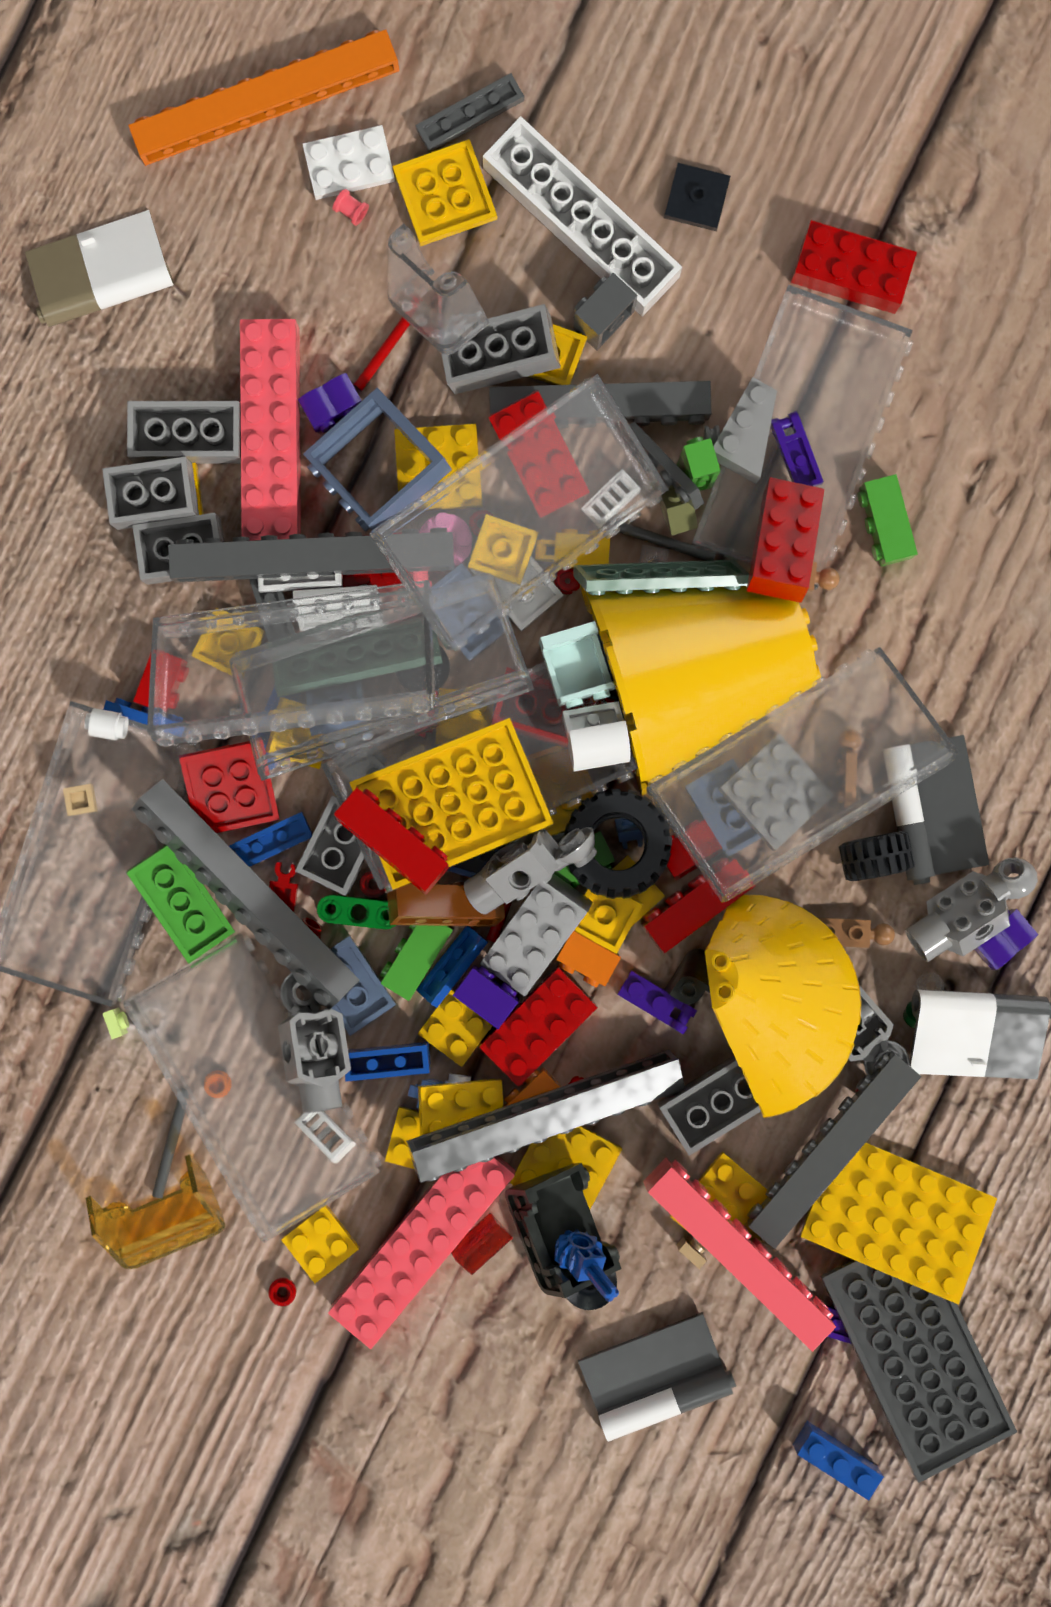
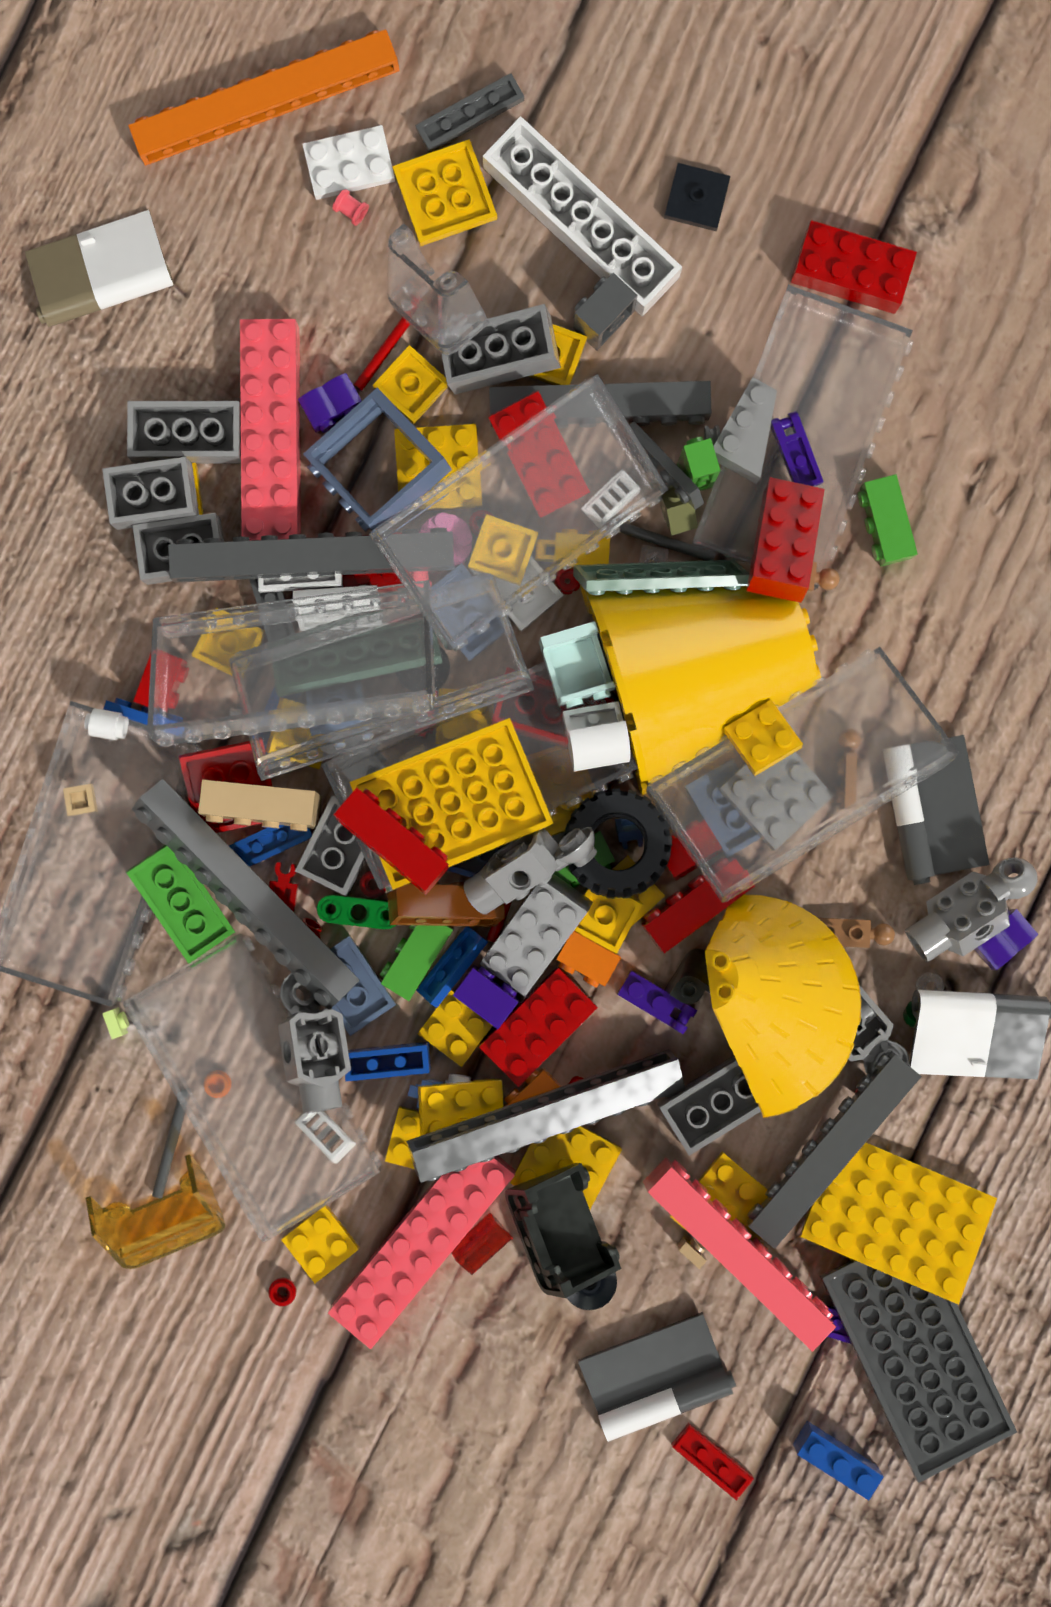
blue gear [555,1229,619,1302] -> none
black tyre [839,831,915,881] -> none
none -> tan wedge [198,780,322,831]
none -> yellow plate [372,345,448,424]
none -> red tile [671,1423,754,1501]
none -> yellow plate [723,700,803,776]

